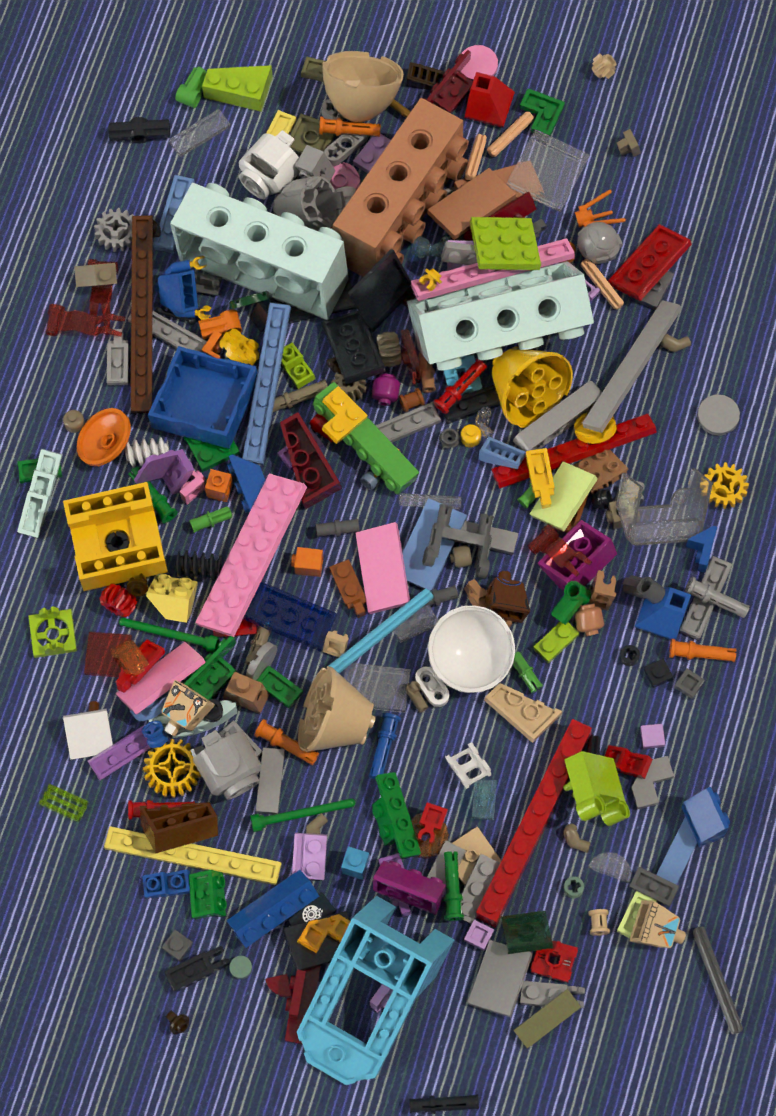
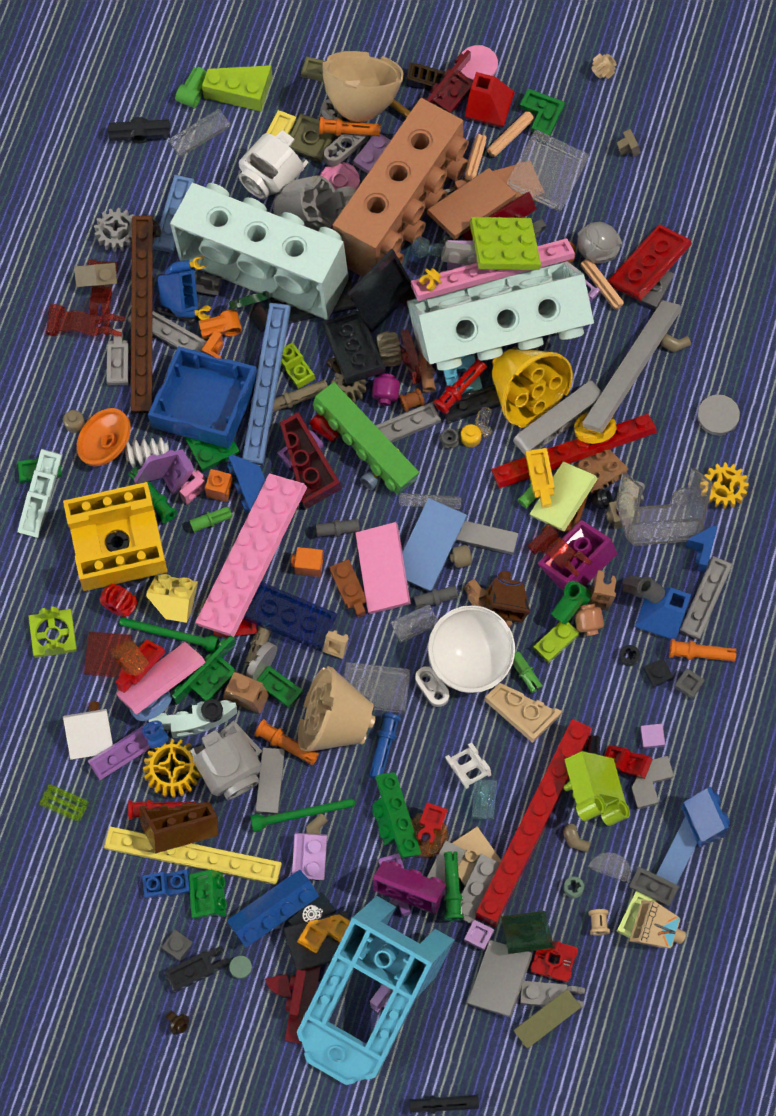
dark brown plate [126,573,148,596] -> none
tan torso [162,680,215,736] -> none
black piece [176,550,222,581] -> none
yellow plate [219,328,259,366] -> none
light grey brick [295,145,335,182] -> none
yellow plate [322,386,368,444] -> none
medium azure axle [329,588,434,673] -> none
dark azure brick [341,847,370,880] -> none
dark tan arm [405,681,428,713] -> none
dark grey connector [422,504,494,579] -> none
medium blue slope [478,436,526,469] -> none
orange plant [575,190,626,228] -> none
light grey pin [684,576,750,618] -> none
dark grey axle [693,926,743,1034] -> none

